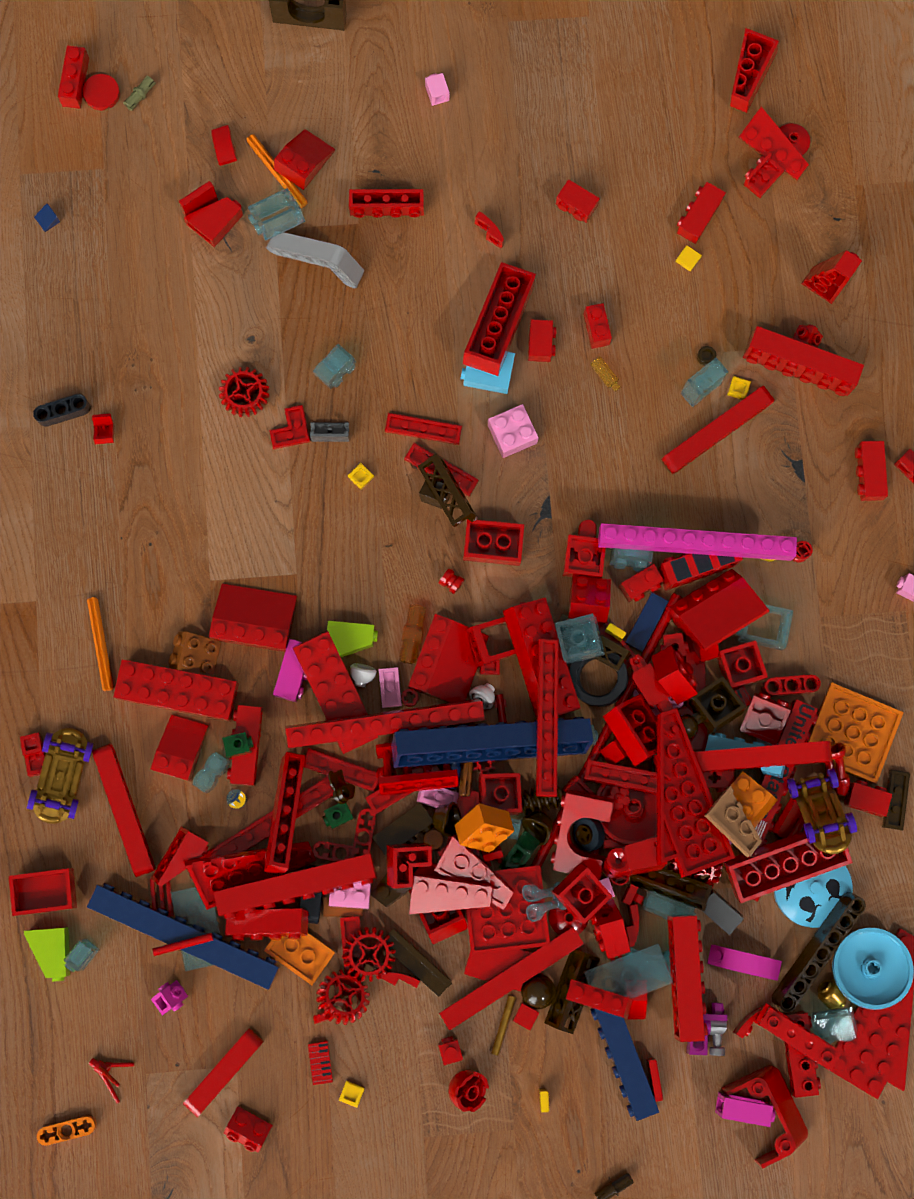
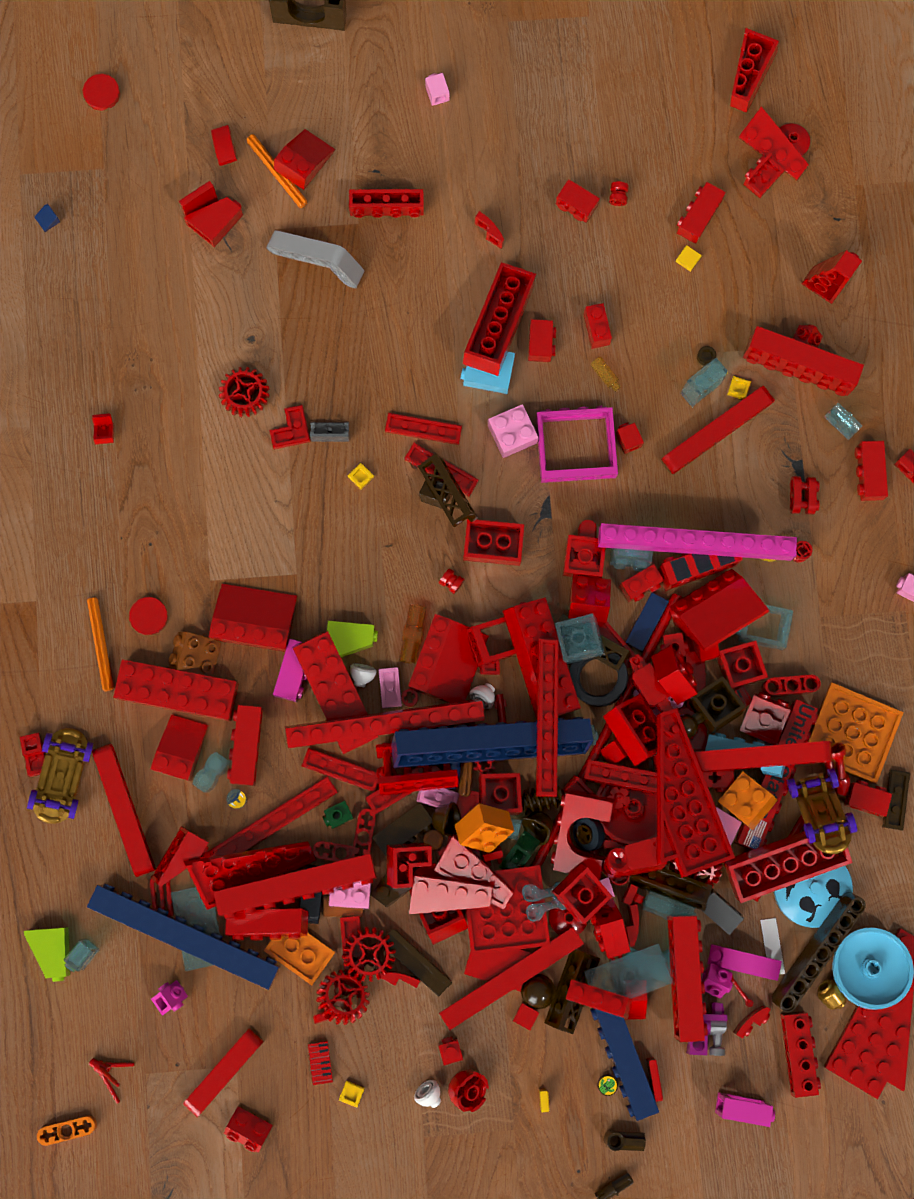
red piece [9,868,77,916] -> none
black beam [33,394,91,427] -> none
red brick [58,45,89,109] -> none
olive pin [123,75,156,111] -> none
red bar [152,933,213,956] -> none
dark green brick [222,732,254,758] -> none
clear light blue window [247,188,306,241] -> none
red brick [264,752,305,875] -> none
clear light blue brick [313,344,356,389] -> none
dark brown plate [329,770,355,804] -> none
pearl gold bar [491,995,516,1056] -> none
yellow tile [605,623,626,642] -> none
medium nougat wing [704,786,762,857] -> none
red windscreen [721,1065,808,1169] -> none
red fence [755,1002,841,1071] -> none
red tile [772,798,801,839] -> none
clear light blue brick [811,1007,858,1044] -> none
none -> red tile [129,597,168,635]
none -> white brick [414,1080,441,1108]
none -> dark pink window [536,406,618,483]
none -> tile [597,1074,618,1096]
none -> dark brown piece [603,1130,646,1151]
none -> red wheel [609,181,629,206]
none -> red brick [616,422,644,454]
none -> dark pink brick [701,963,733,999]
none -> red hinge [729,971,753,1007]
none -> white sticker [760,918,785,974]
none -> red brick [790,476,820,515]
none -> clear light blue hips [824,403,862,440]

